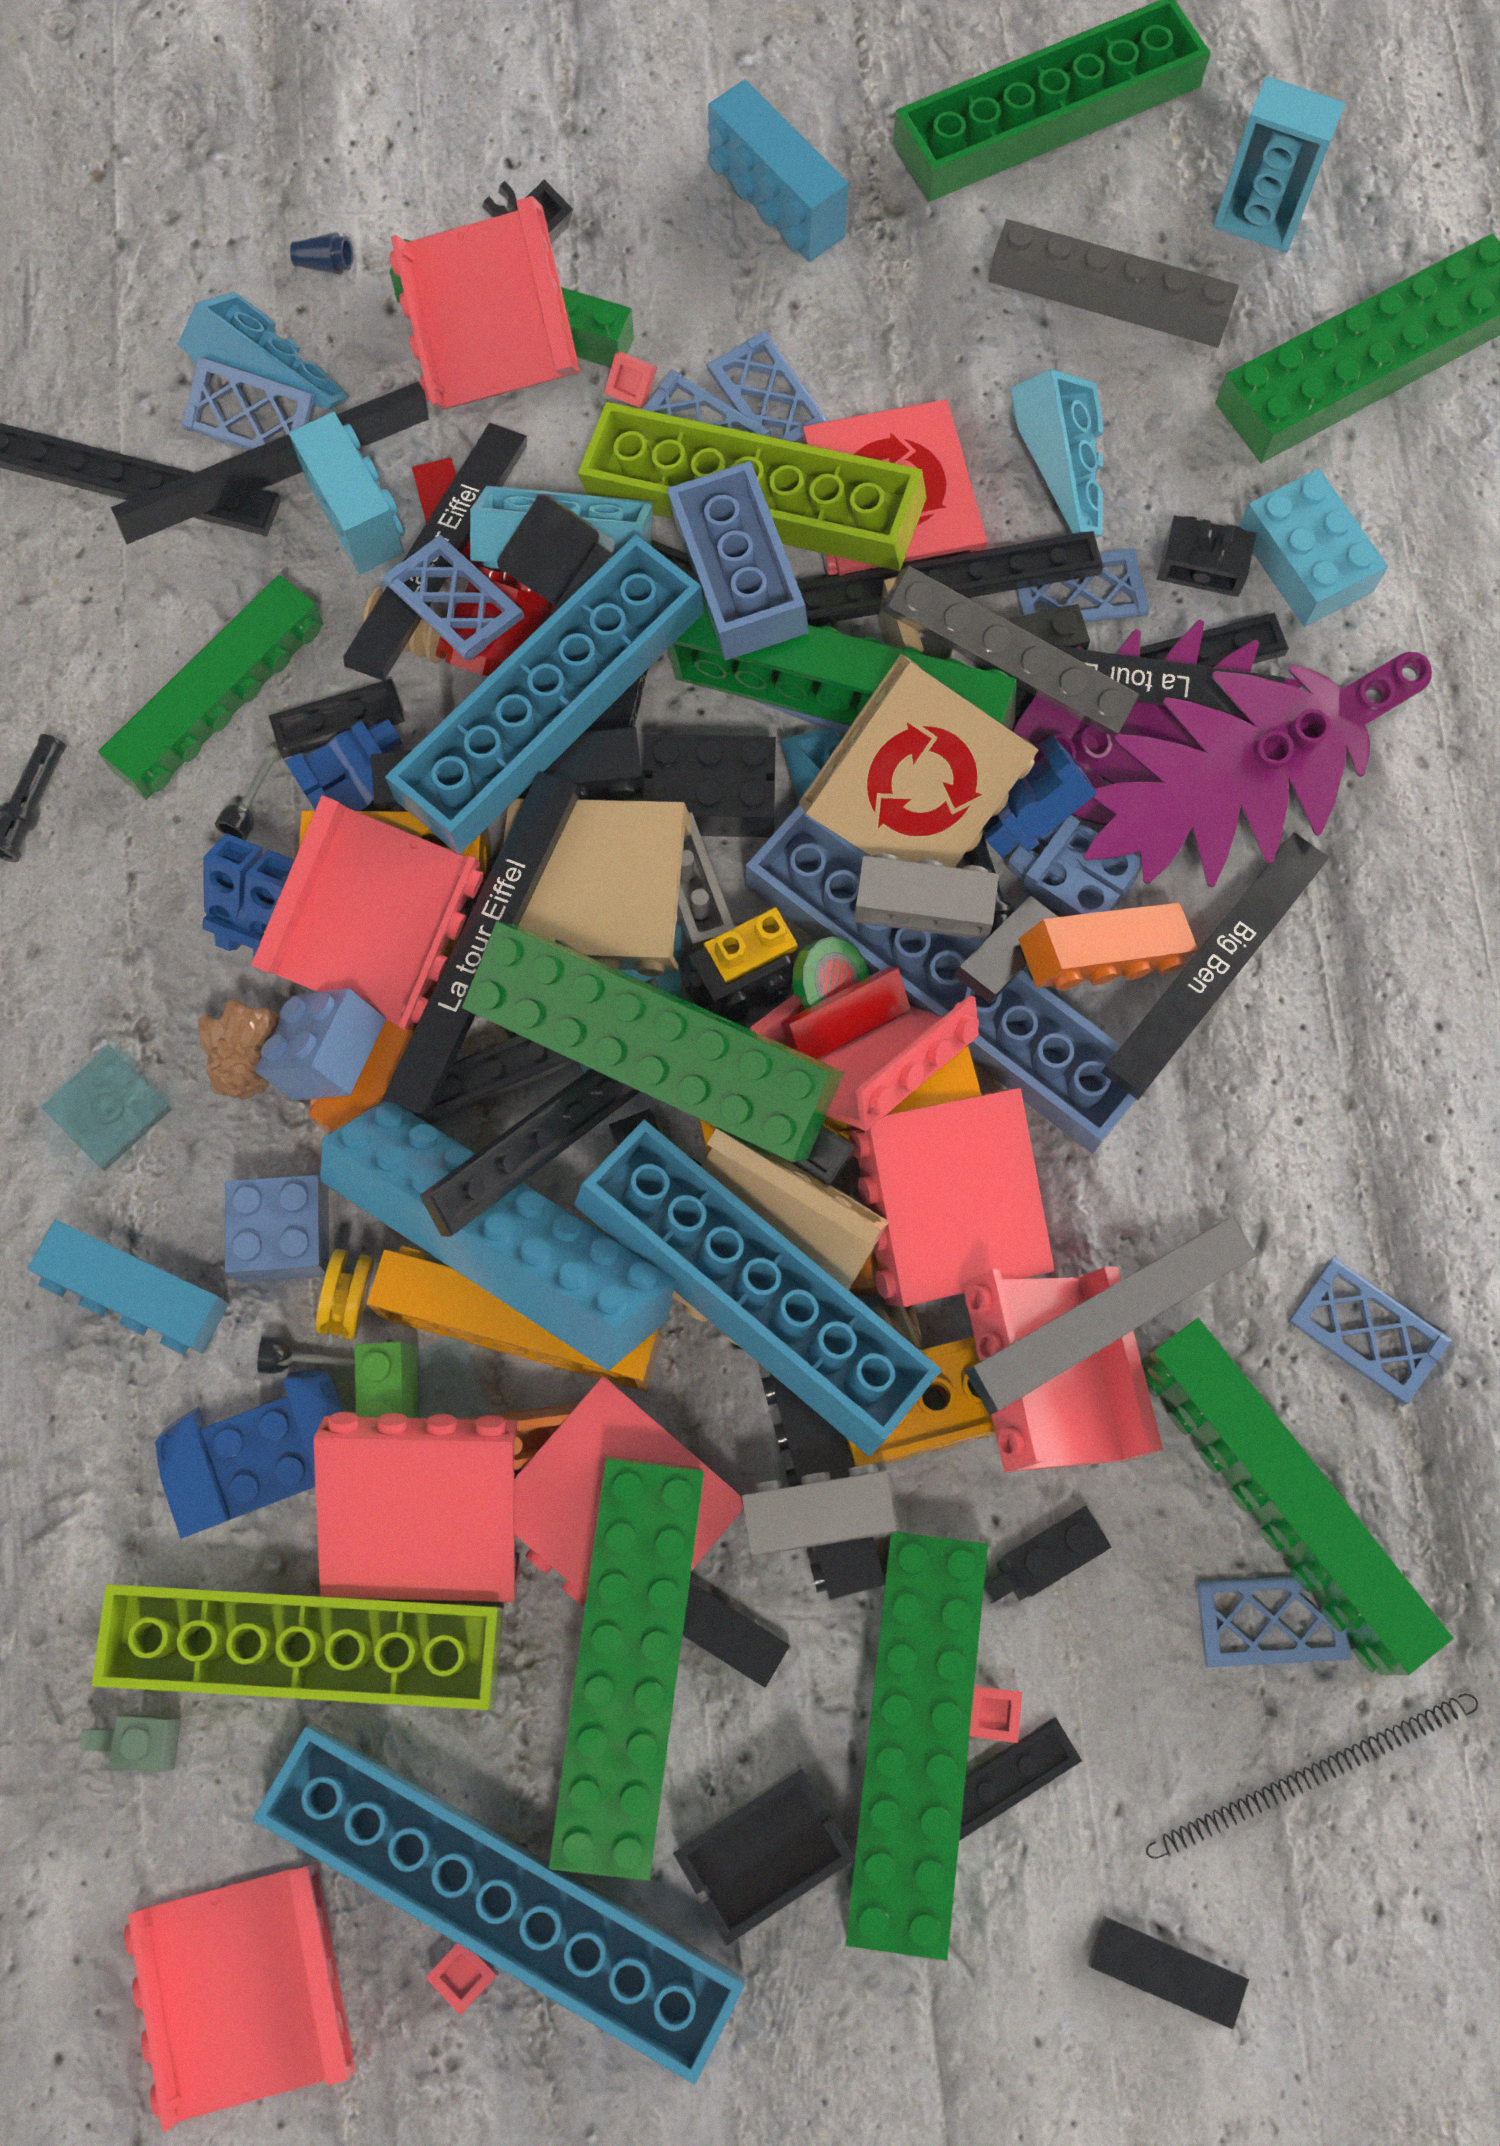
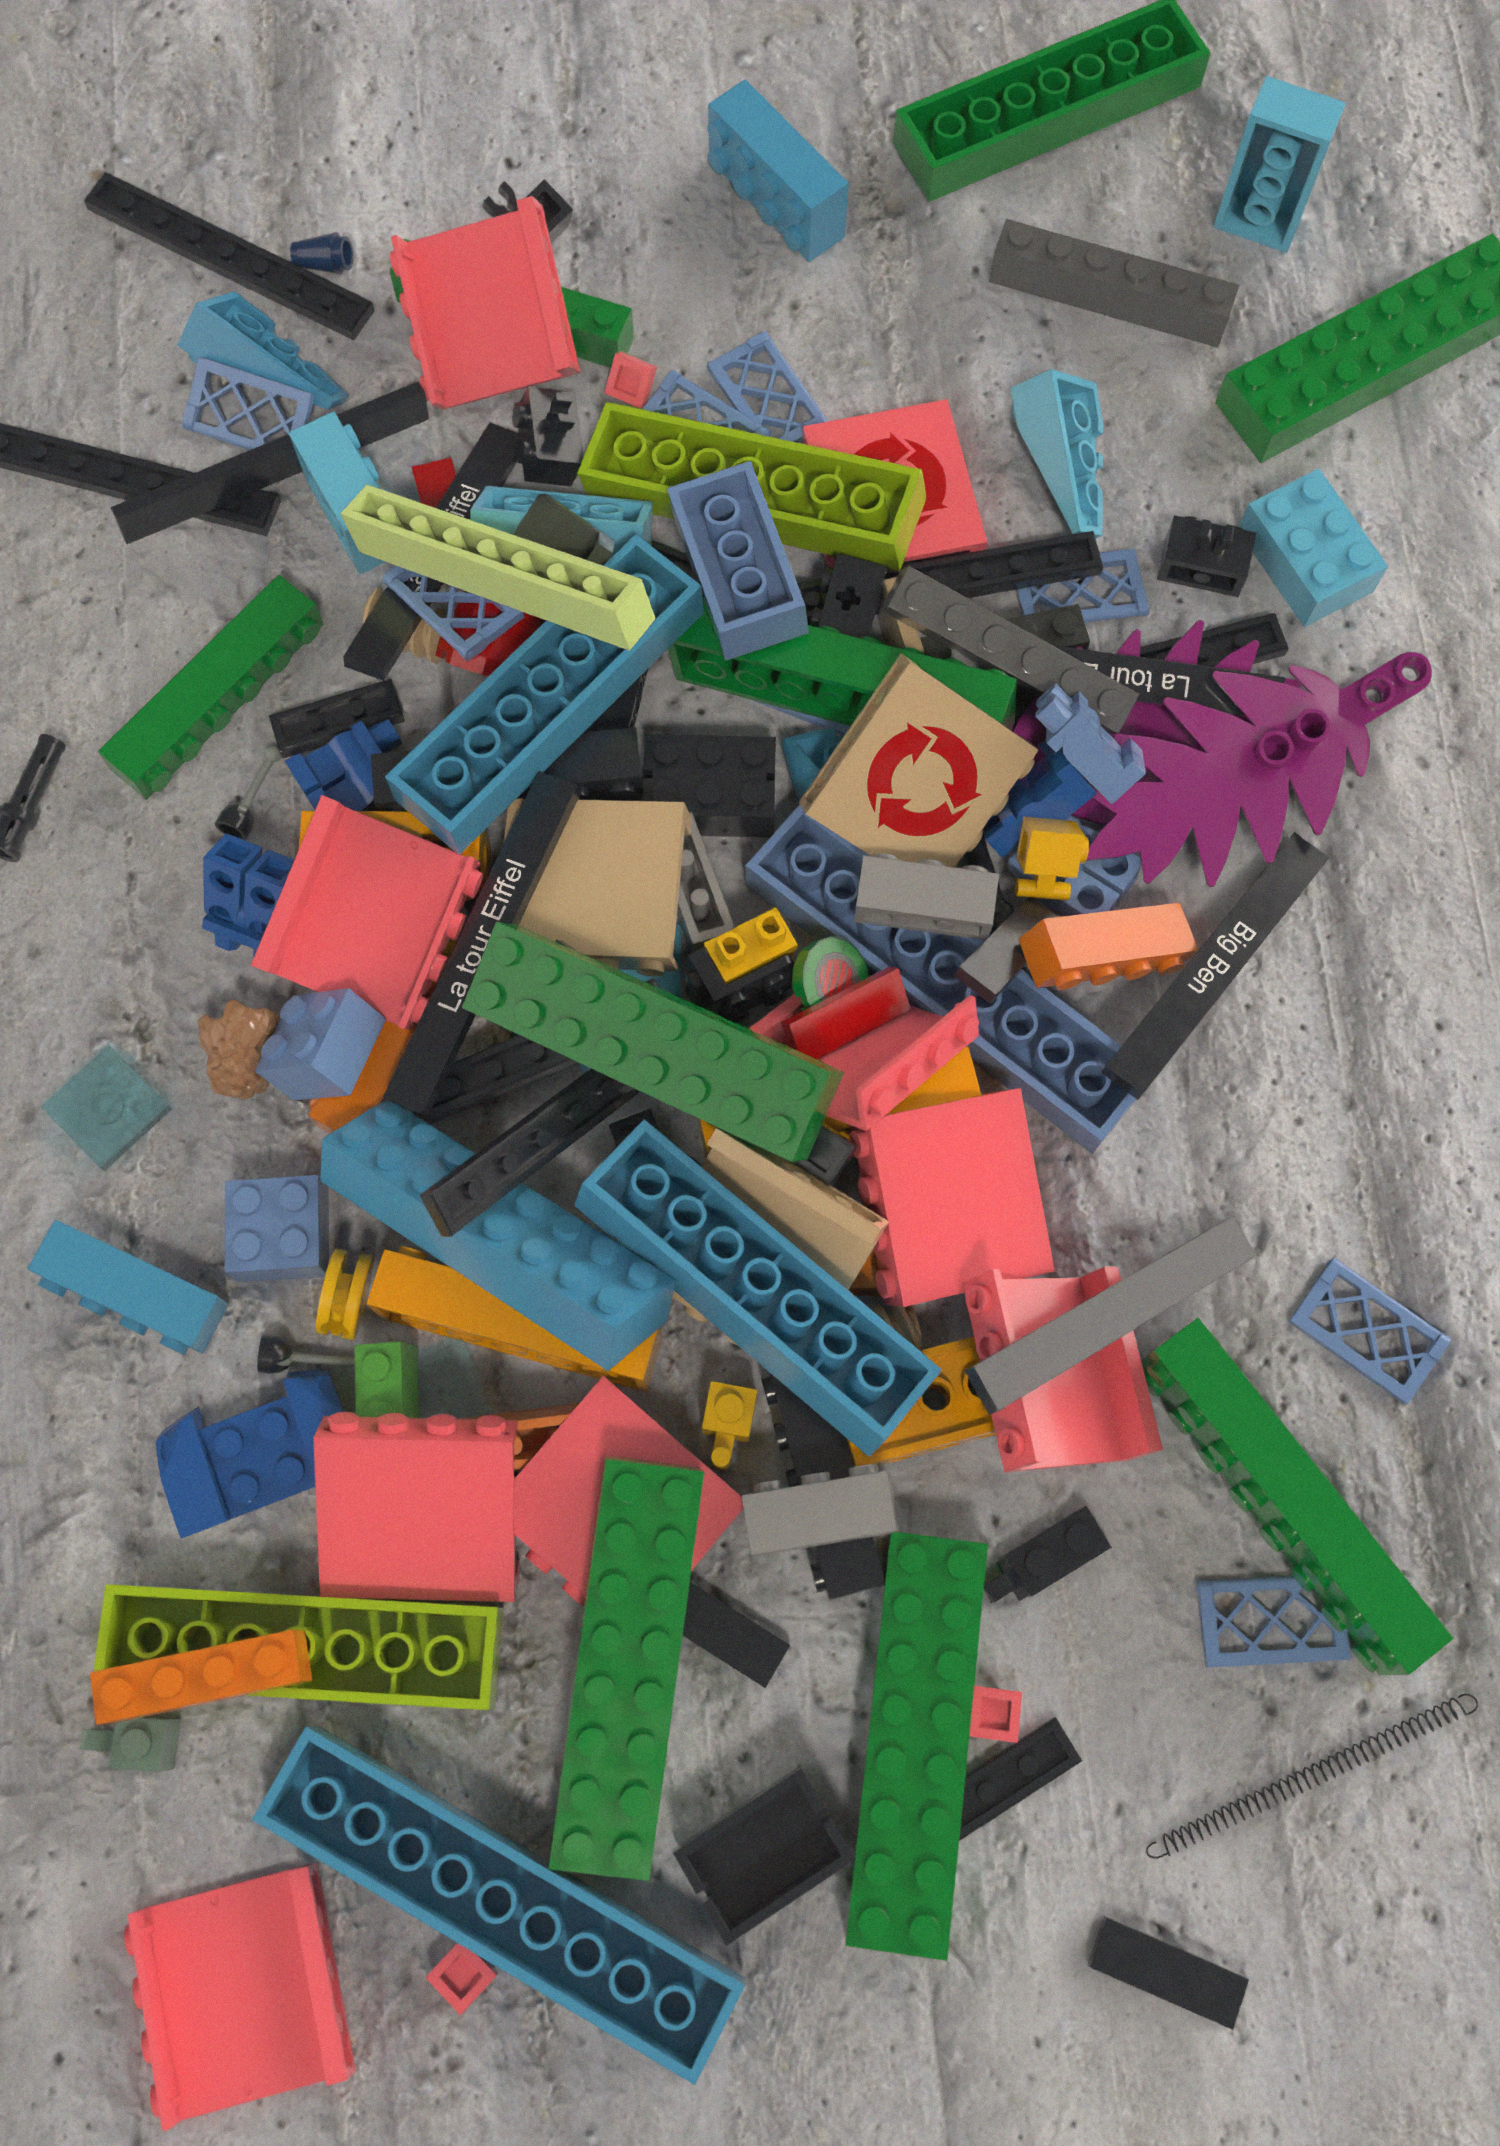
none -> black tile [83,172,375,341]
none -> orange brick [90,1630,312,1725]
none -> yellowish green brick [340,485,656,651]
none -> black brick [512,386,584,487]
none -> yellow brick [702,1381,757,1472]
none -> black brick [810,553,888,638]
none -> yellow brick [1014,816,1089,900]
none -> medium blue hips [1036,683,1146,804]

